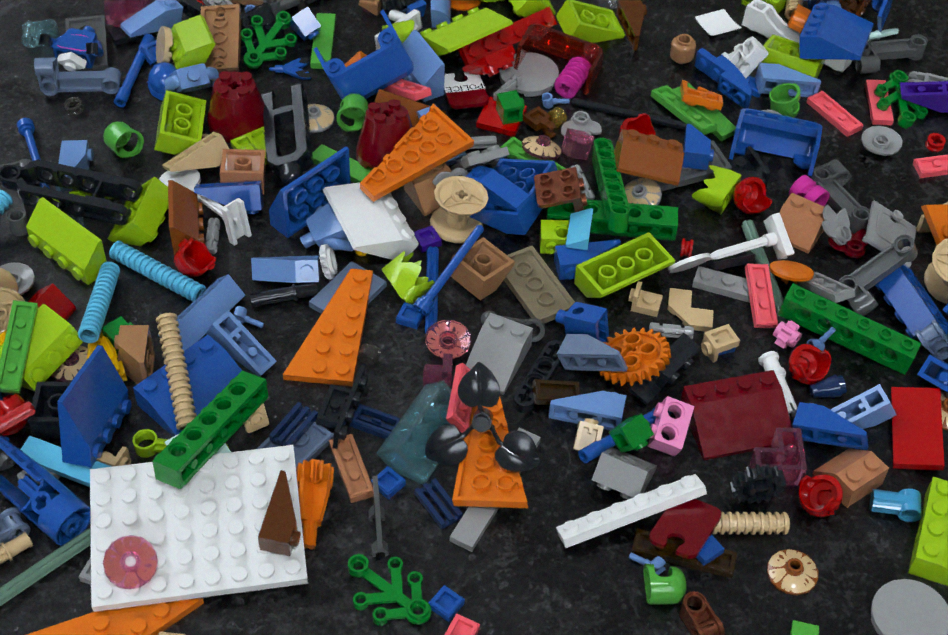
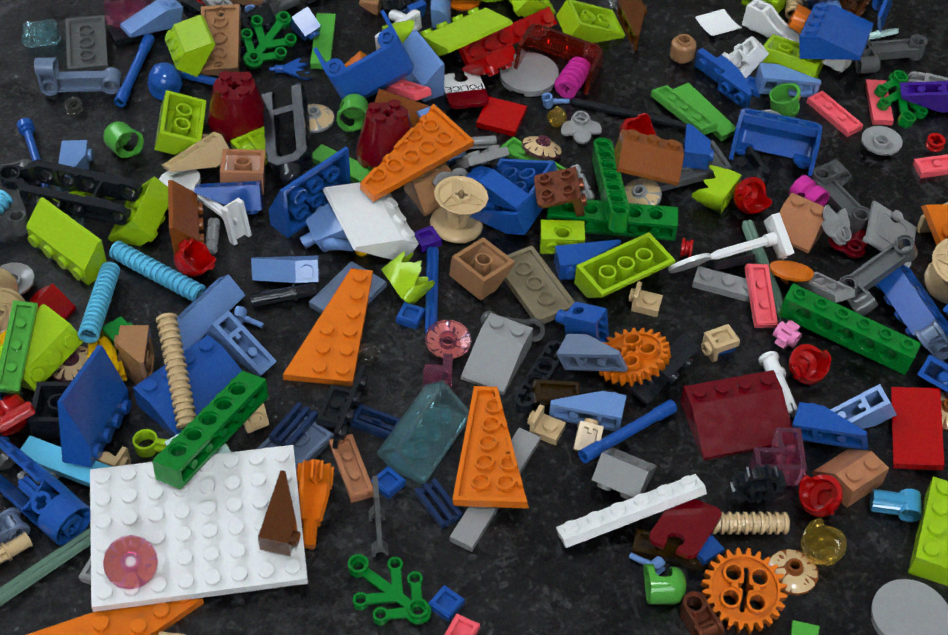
blue torso [38,26,104,69] -> none
white plate [57,52,87,72] -> none
blue tile [140,40,157,66] -> none
tan tile [156,26,173,64] -> none
medium blue torso [165,63,219,94] -> none
white gear [319,244,338,280] -> none
blue piece [413,225,484,316] -> none
black plant [425,362,540,472] -> none
coral tile [446,363,472,433] -> none
light grey axle [493,74,522,101] -> none
green brick [496,90,525,125] -> none
reddish brown plate [523,106,556,139] -> none
clear pink panel [561,128,594,160] -> none
medium azure slope [566,208,593,250] -> none
green brick [609,413,654,453] -> none
bright pink brick [648,396,694,457] -> none
light grey axle [649,322,694,339] -> none
tan tile [667,288,714,332] -> none
orange wing [680,80,723,111] -> none
medium blue hand [806,327,836,351] -> none
dark blue cone [809,374,847,398] -> none
none -> tan bracket [527,404,566,446]
none -> orange gear [701,548,788,634]
none -> clear yellow cap [801,518,847,566]

